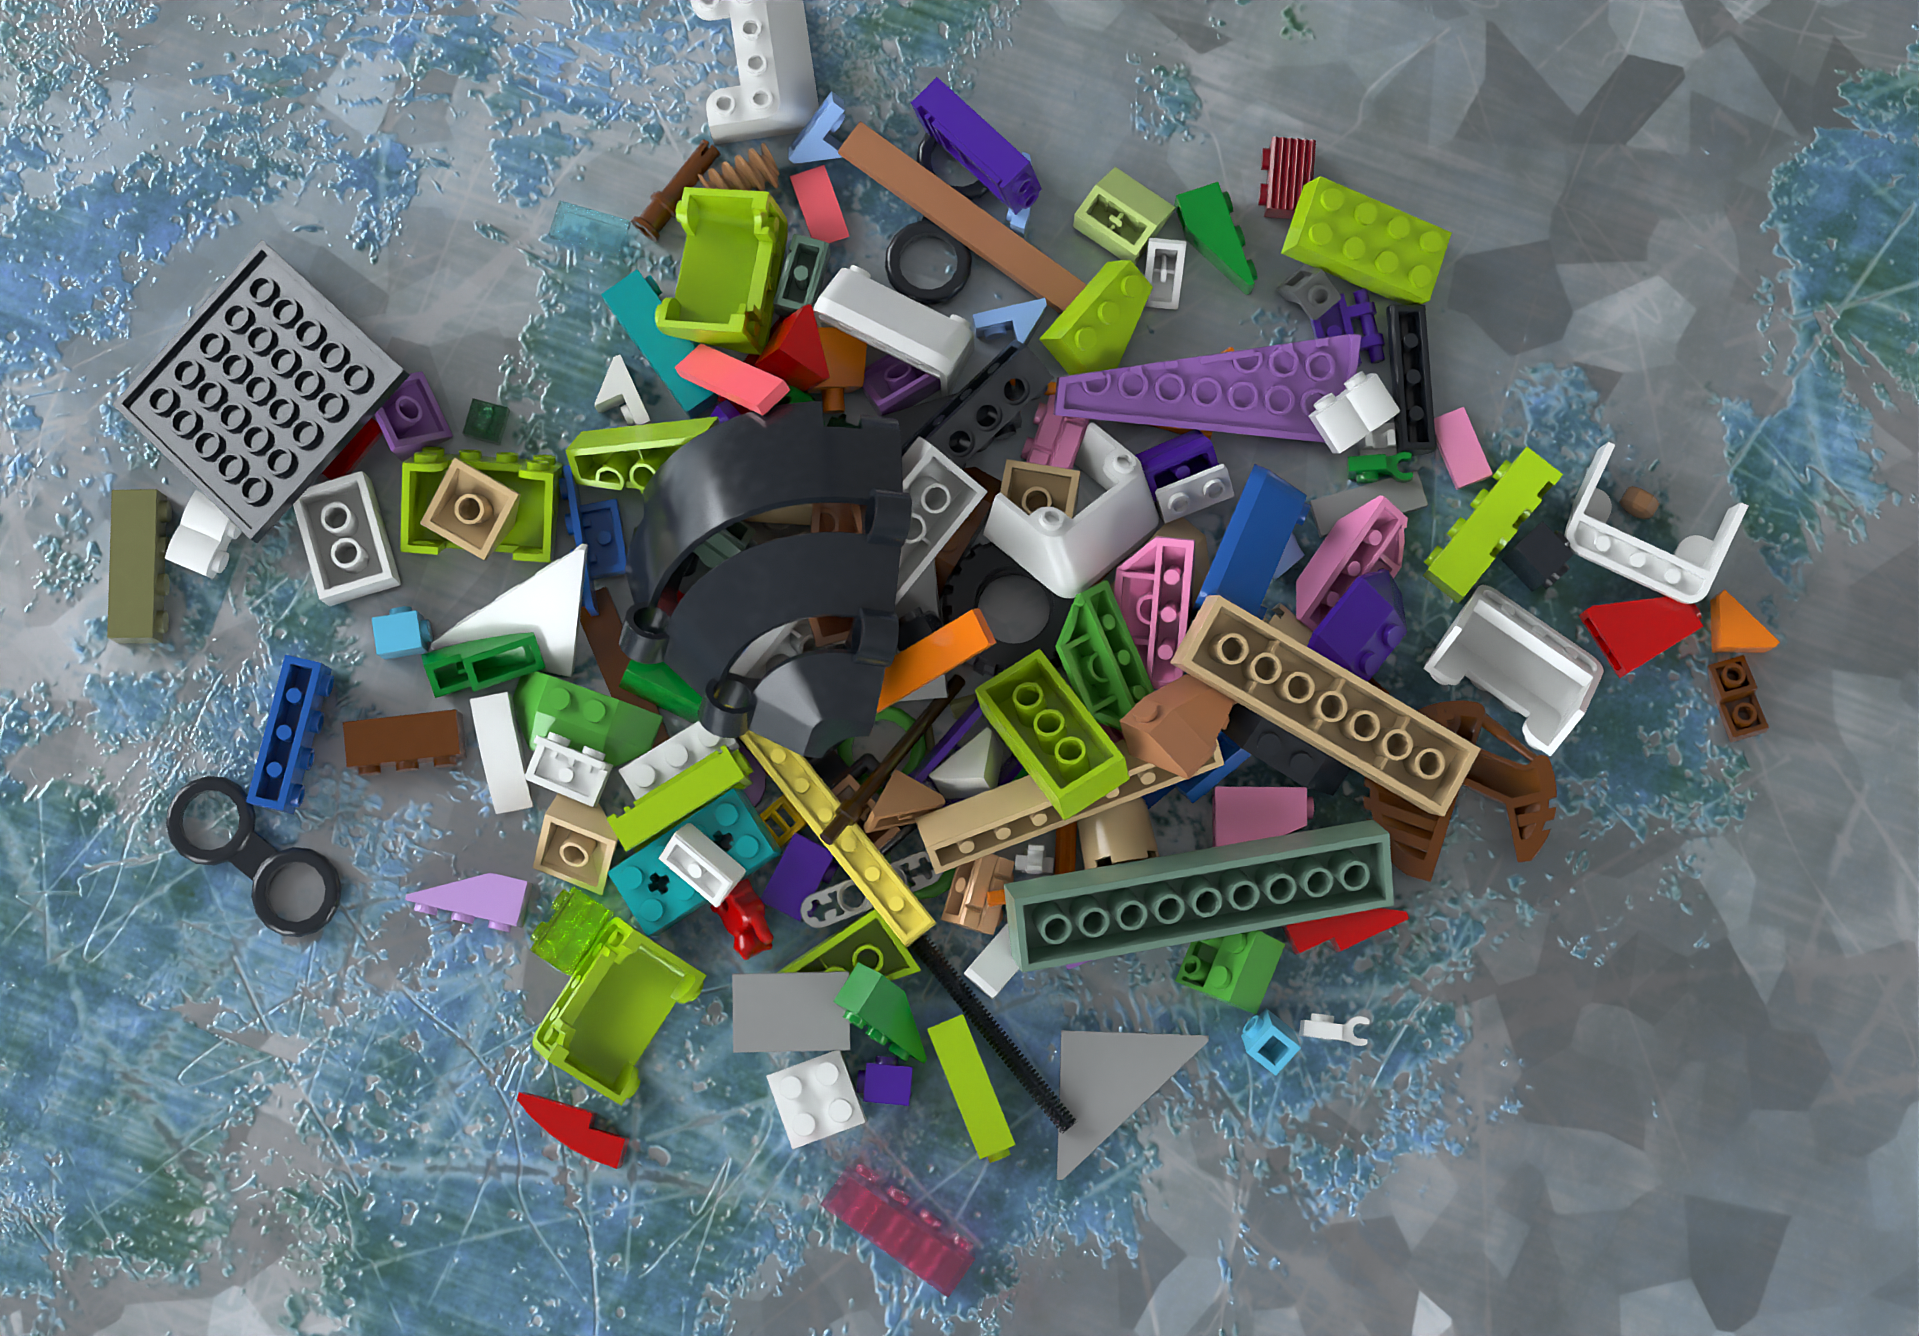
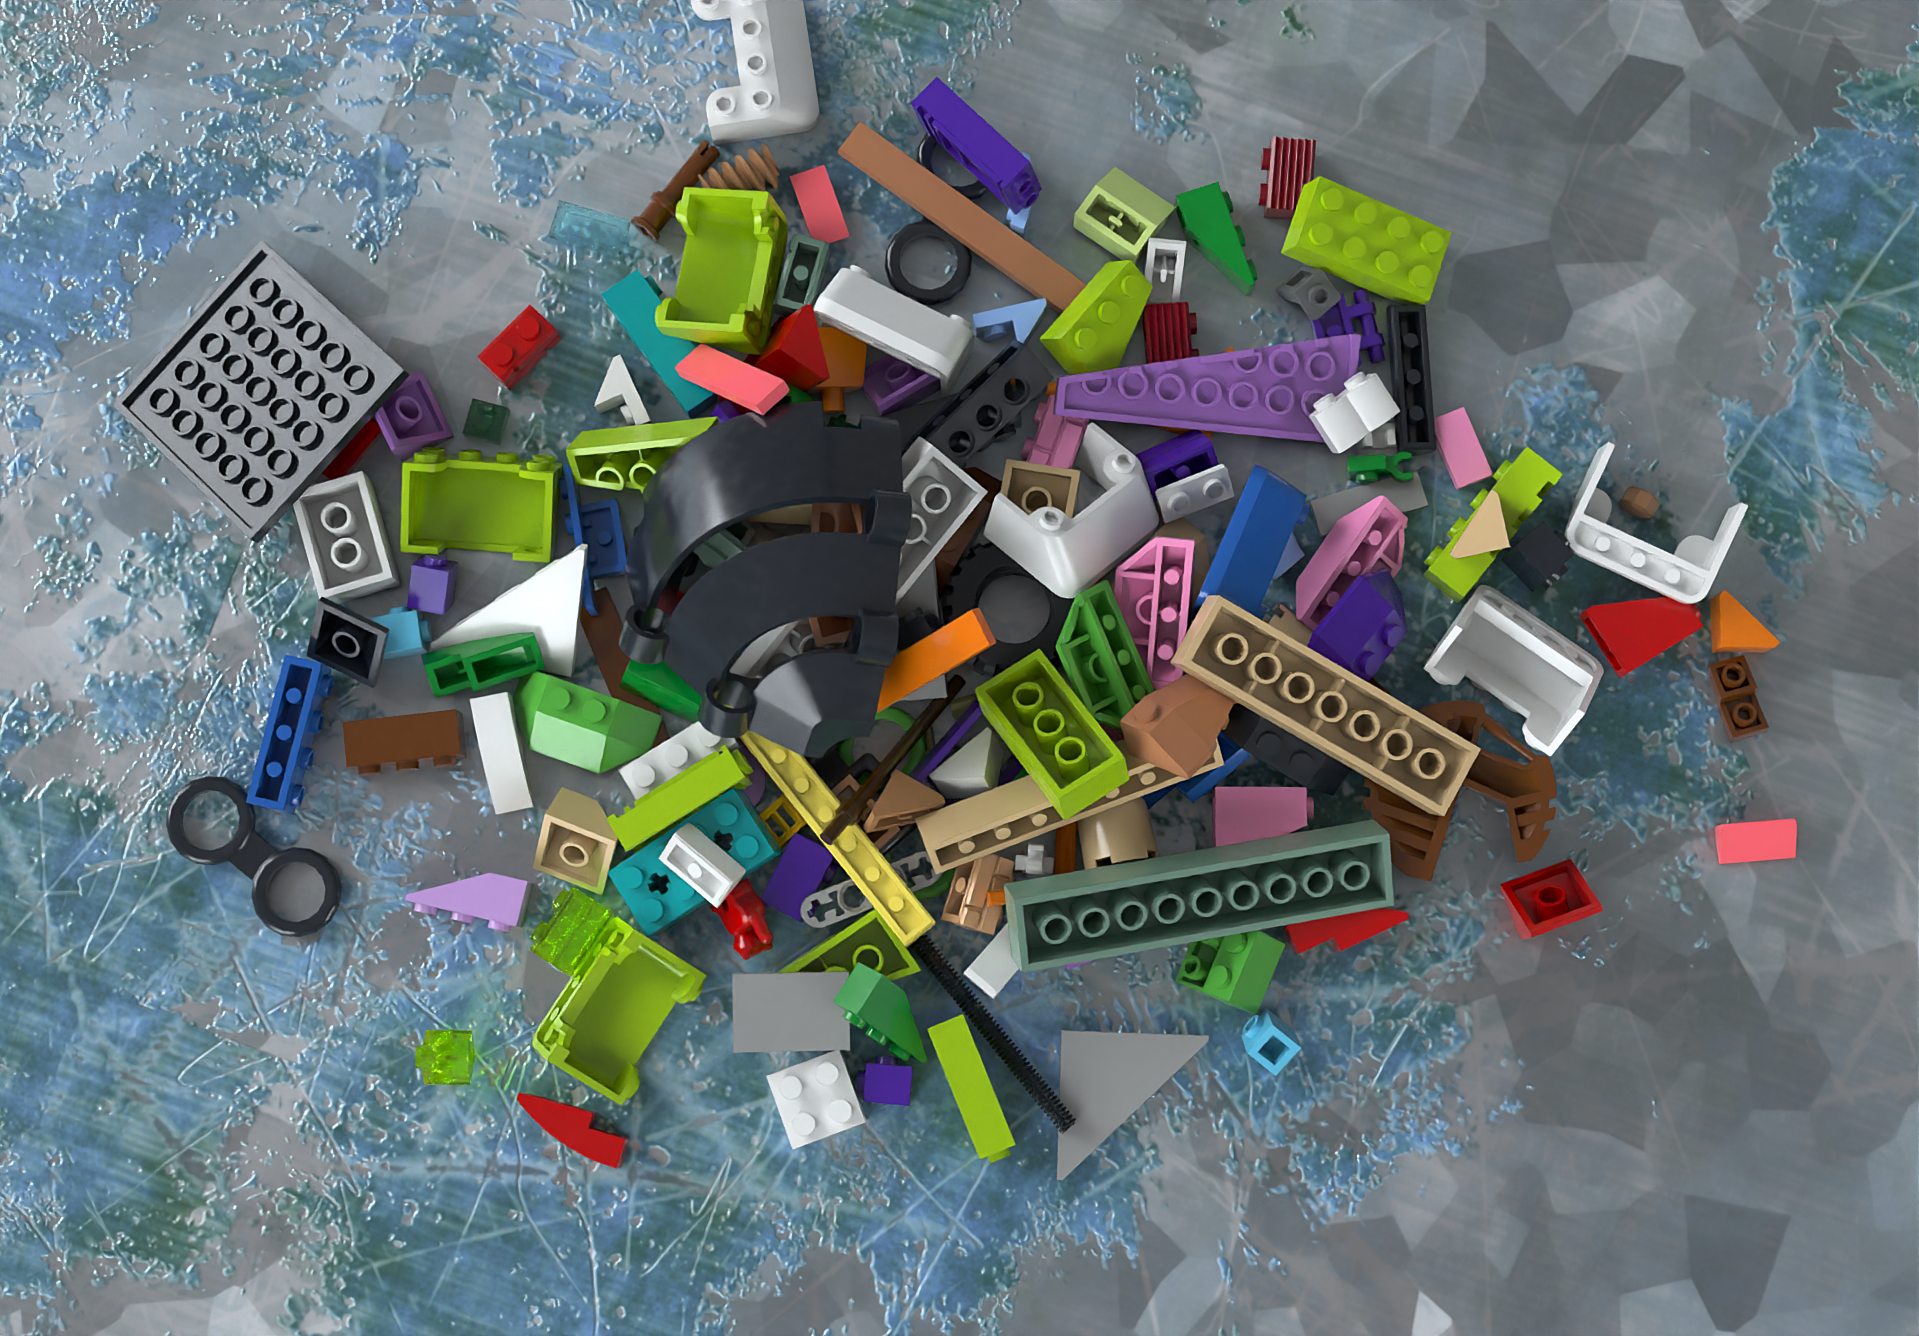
olive brick [107,489,172,644] -> none
white brick [165,490,242,579] -> none
tan slope [420,458,521,560] -> none
white bracket [524,732,613,807] -> none
light blue slope [788,91,845,164] -> none
clear pink brick [820,1162,976,1298] -> none
white plate [1299,1013,1370,1046] -> none
none -> black slope [306,597,390,688]
none -> dark purple brick [407,553,458,615]
none -> clear neon green brick [415,1030,476,1085]
none -> red brick [477,305,561,391]
none -> dark red brick [1142,301,1200,364]
none -> tan slope [1450,490,1510,559]
none -> red slope [1500,858,1603,940]
none -> coral slope [1714,818,1797,864]

